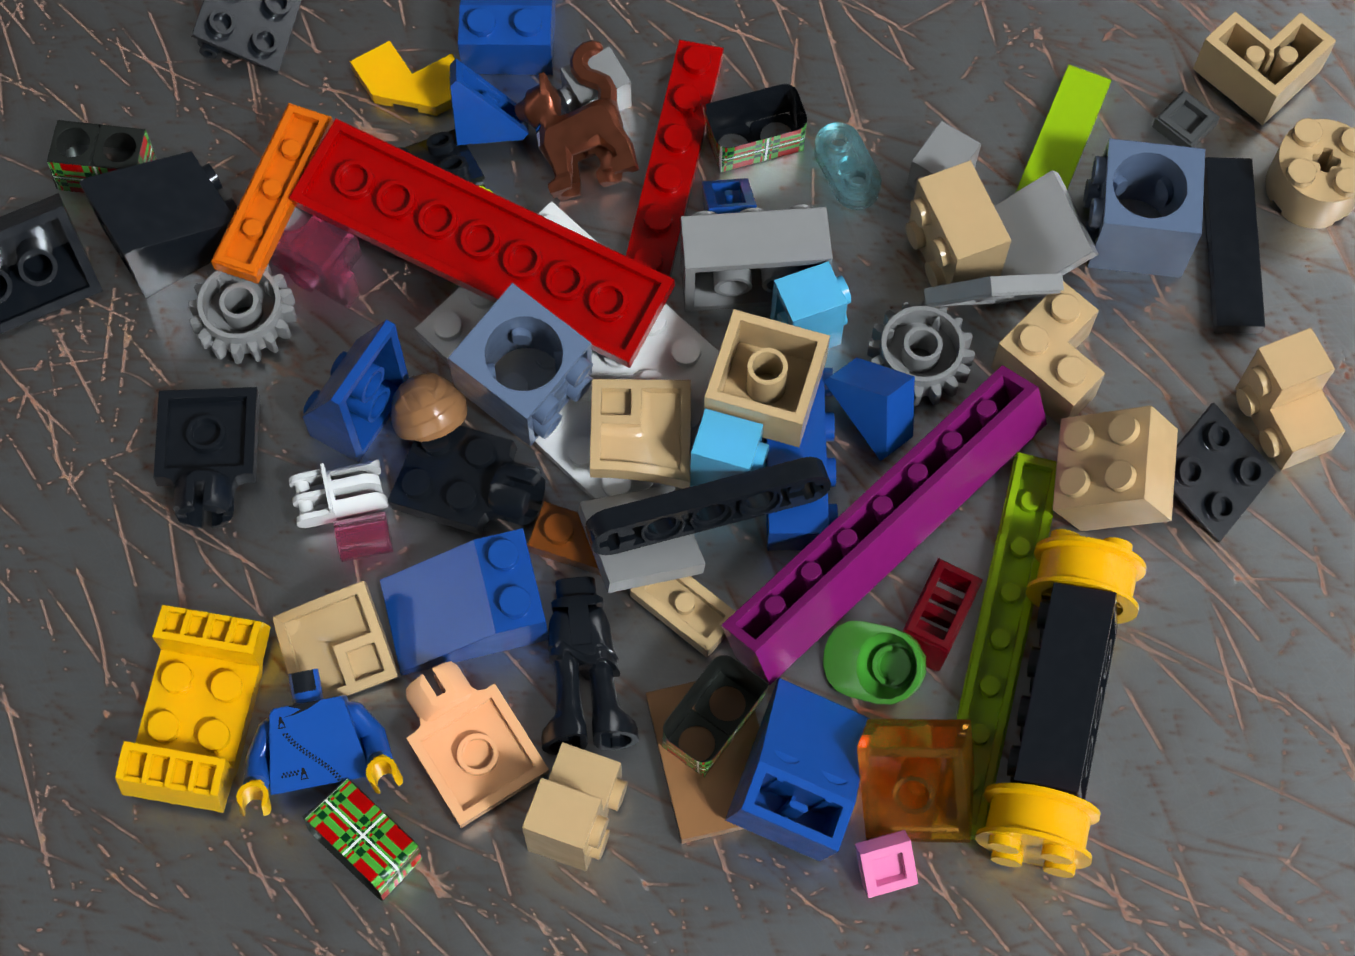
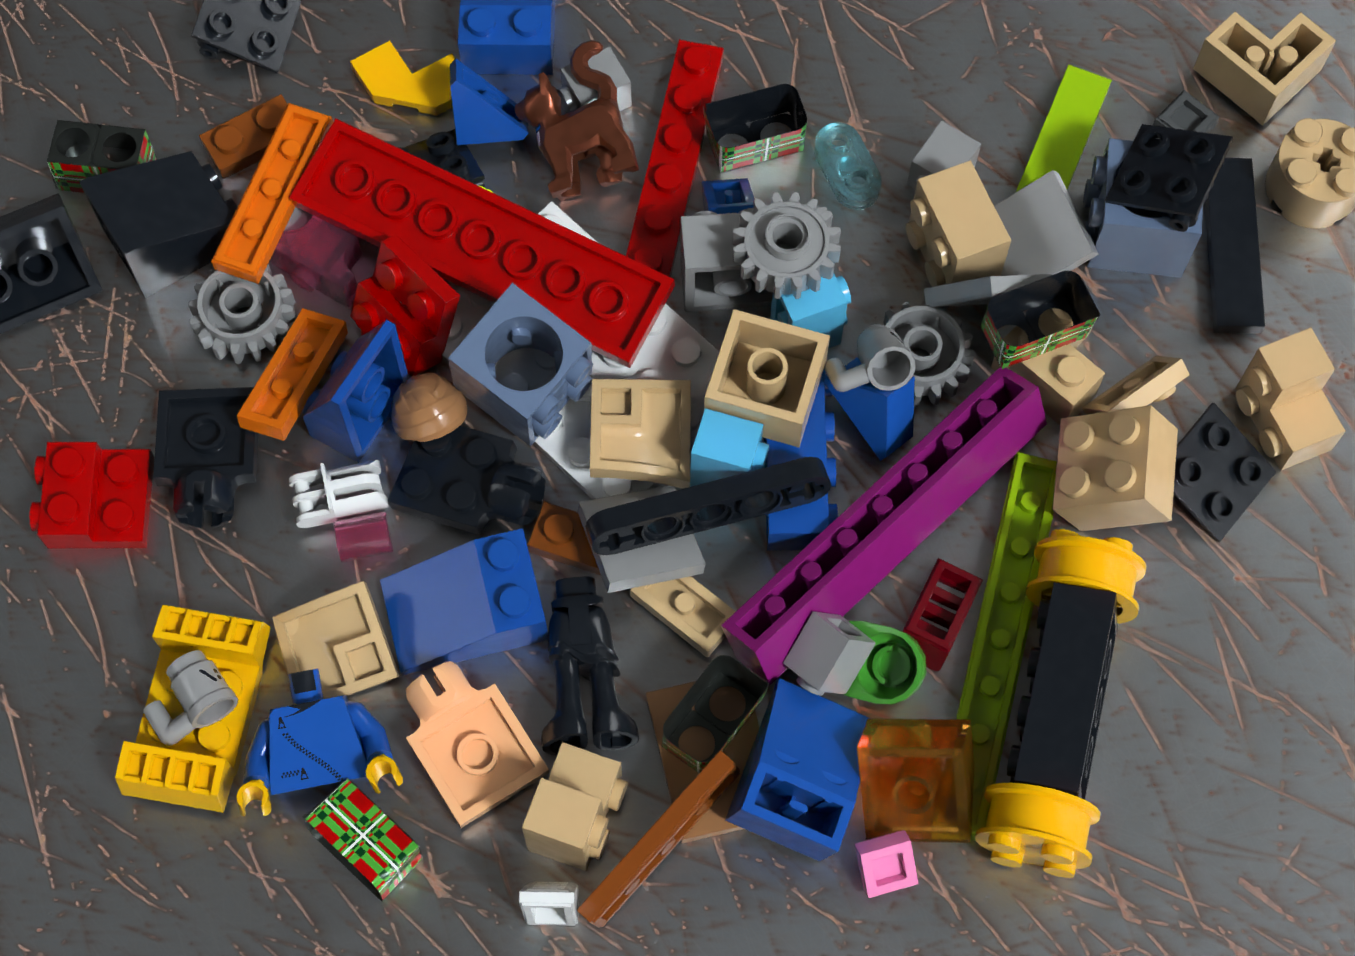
none -> red plate [29,442,154,549]
none -> light grey piece [143,650,238,746]
none -> dark orange plate [199,94,288,179]
none -> orange plate [237,308,348,441]
none -> red plate [350,235,460,376]
none -> white slope [519,881,579,926]
none -> dark orange tile [577,750,740,928]
none -> light grey gear [732,192,842,299]
none -> light grey brick [783,611,876,696]
none -> light grey piece [824,324,916,392]
none -> black piece [981,271,1101,369]
none -> tan plate [1082,356,1190,415]
none -> black hinge [1105,124,1233,232]

